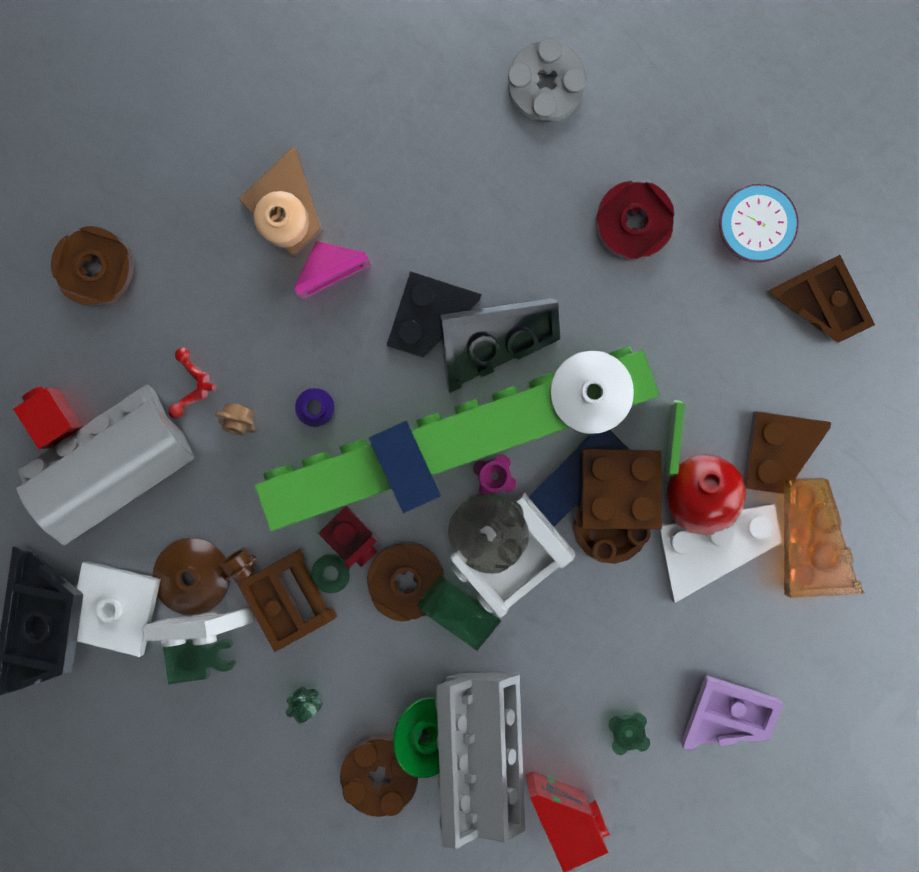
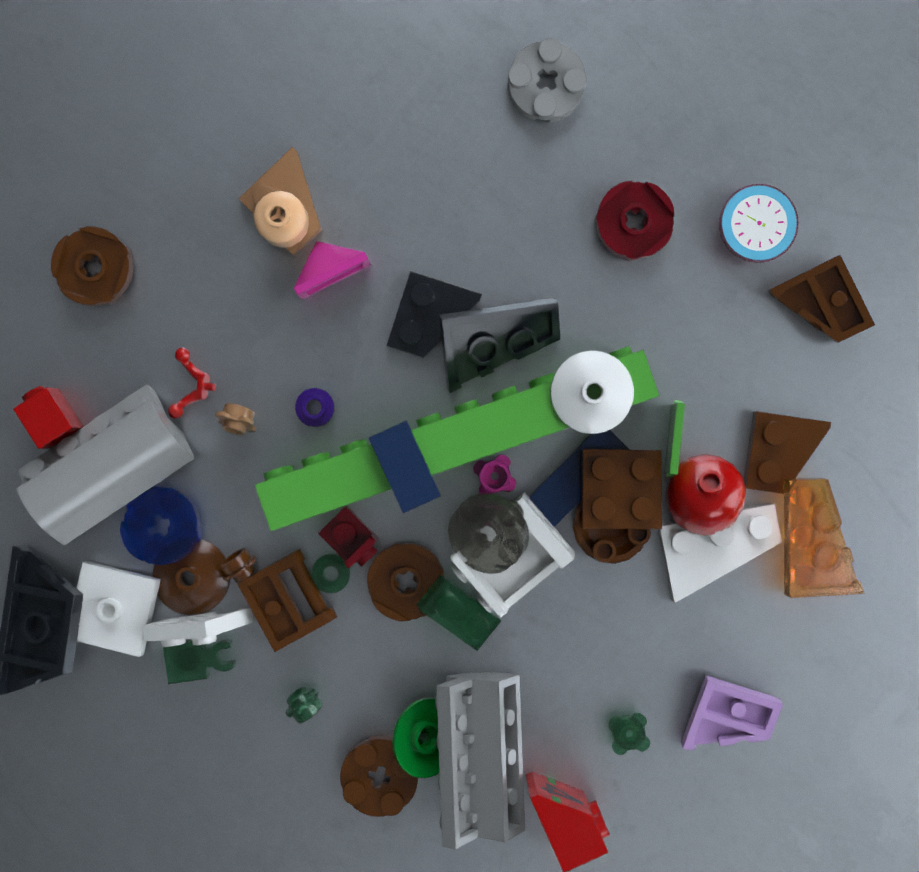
none -> clear blue plate [120,487,203,565]

